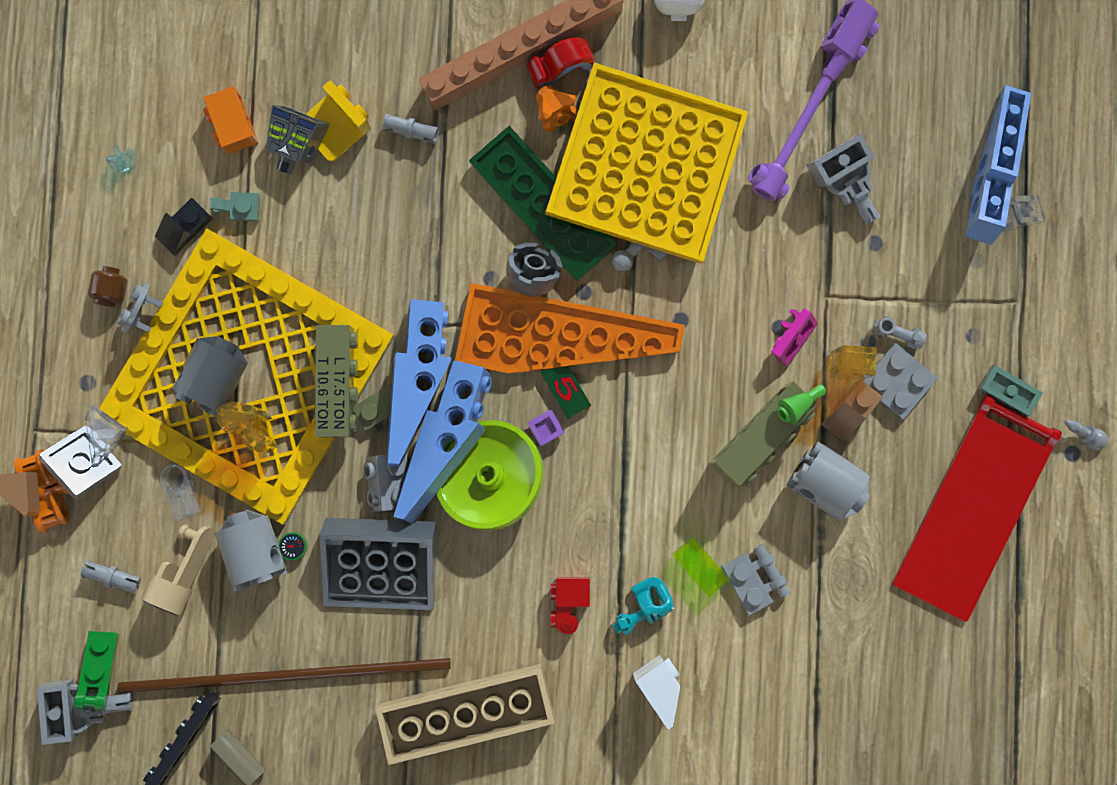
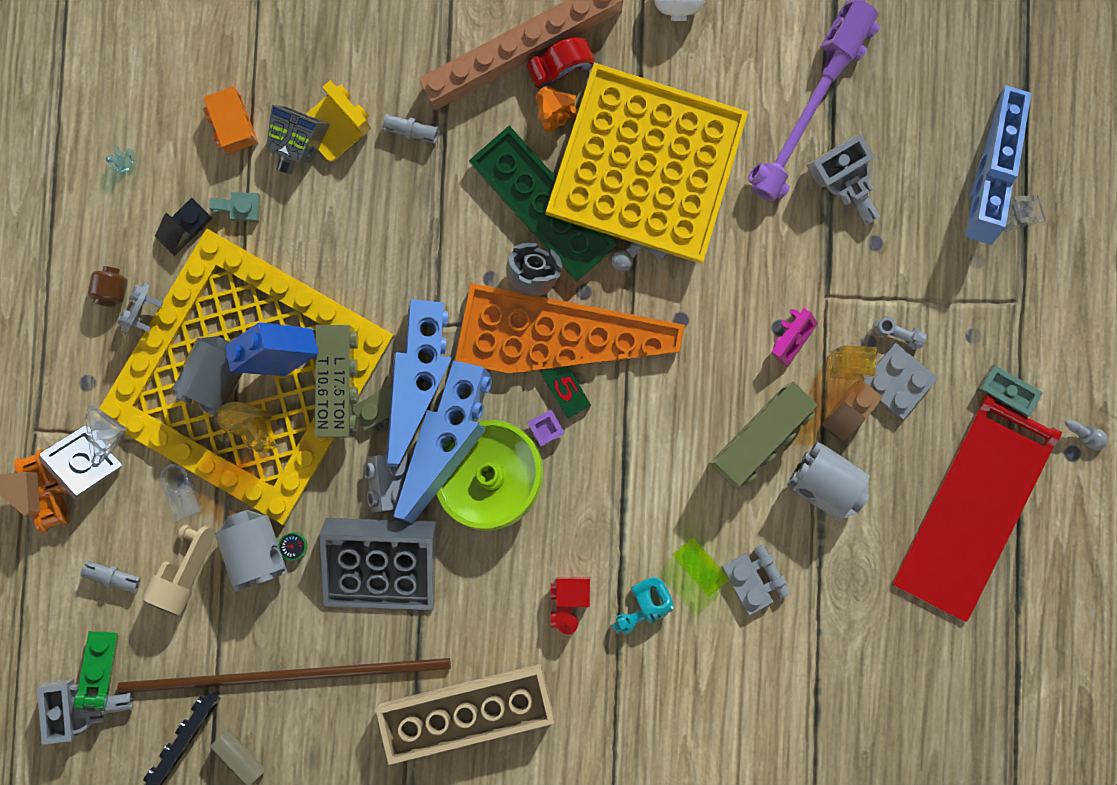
white slope [633,655,680,730] -> none
bright green cone [777,384,827,425] -> none
none -> blue brick [225,322,319,376]

